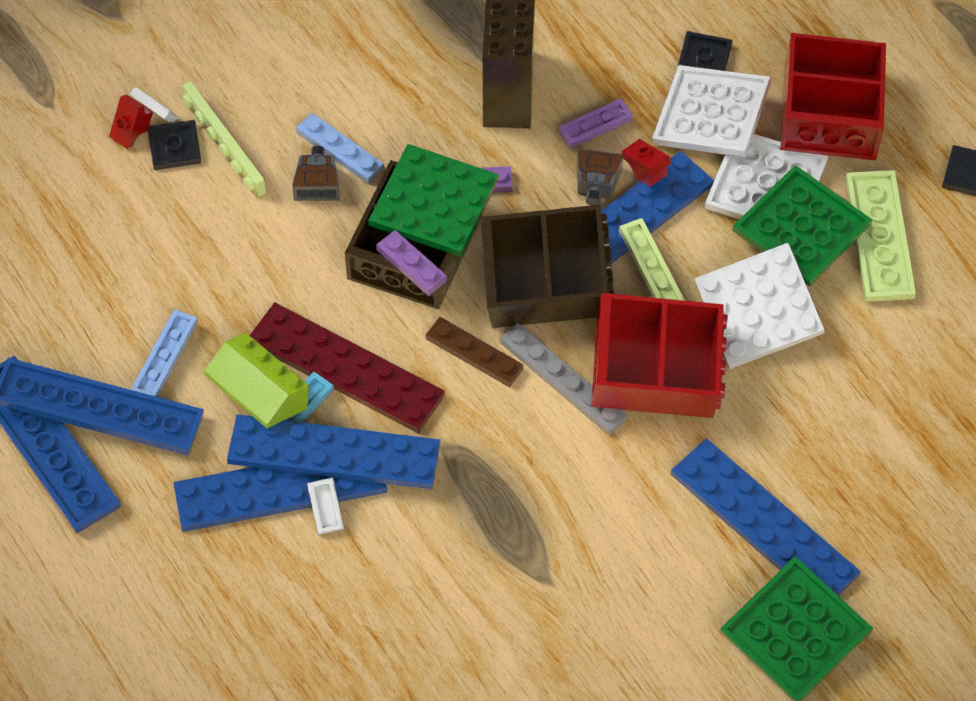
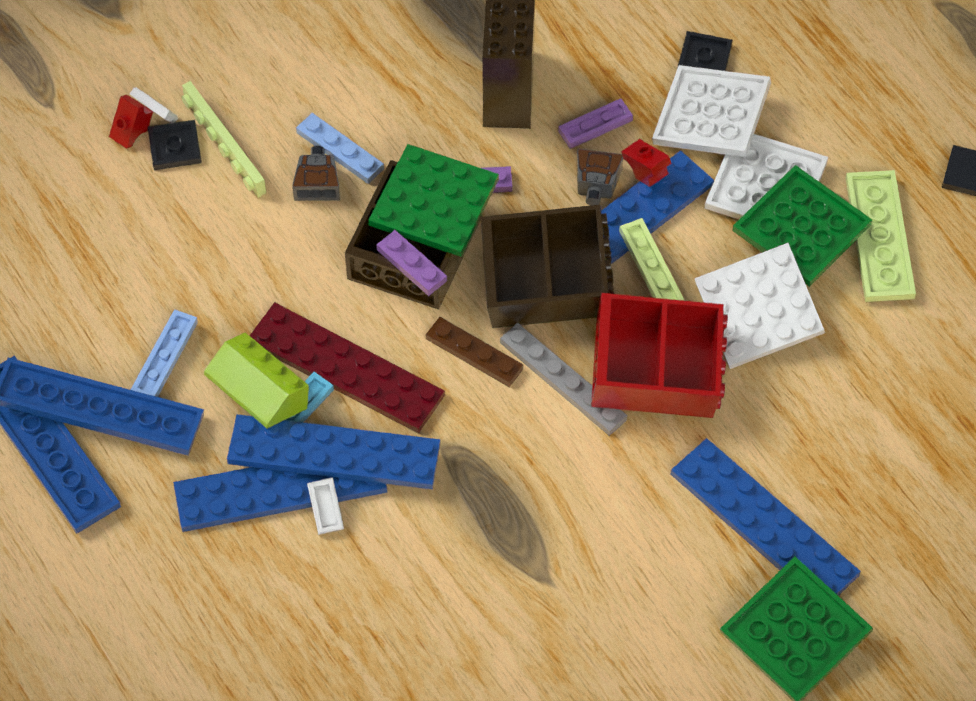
red container [780,33,886,161] -> none

